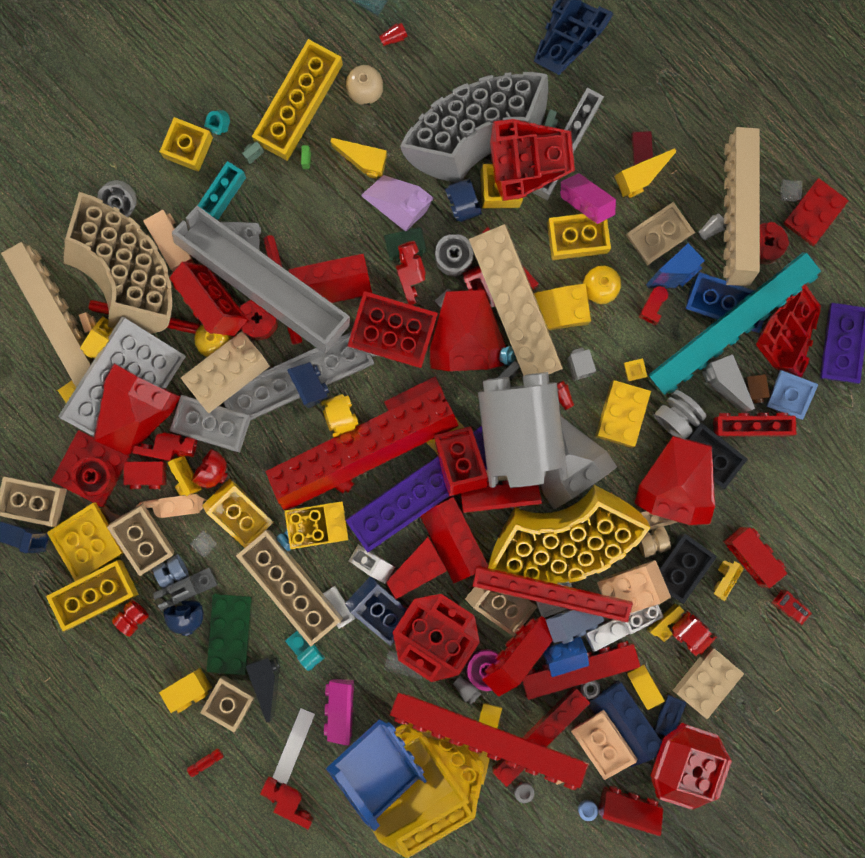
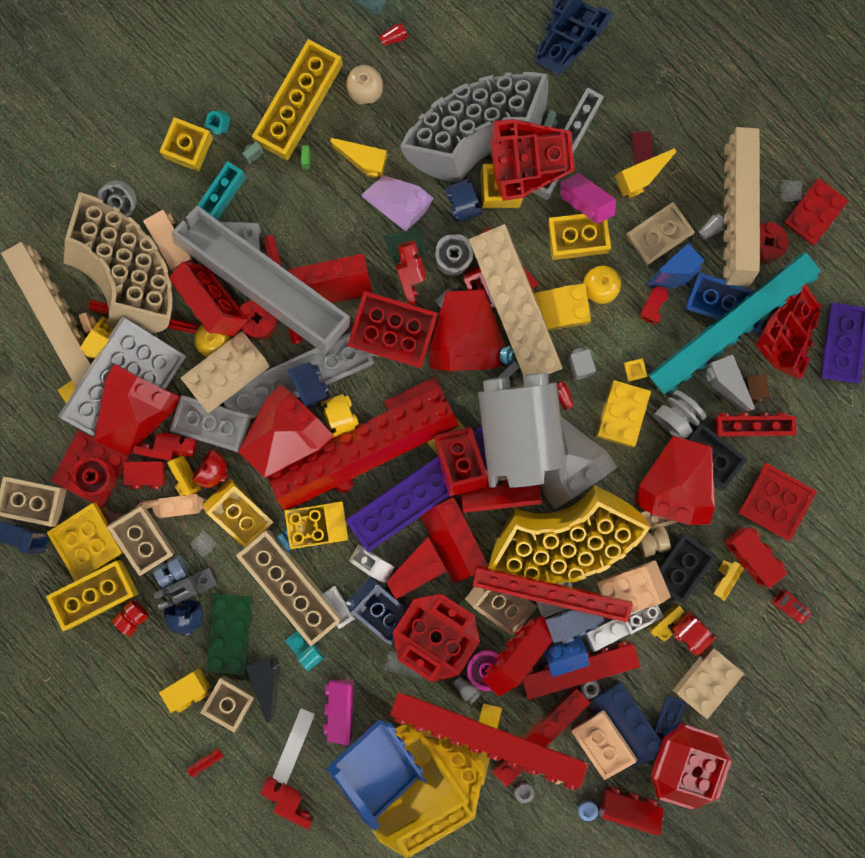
yellow slope [627,665,665,710] -> none
medium blue plate [766,370,818,420] -> none
none -> red wedge [238,385,334,478]
none -> red plate [738,463,817,542]

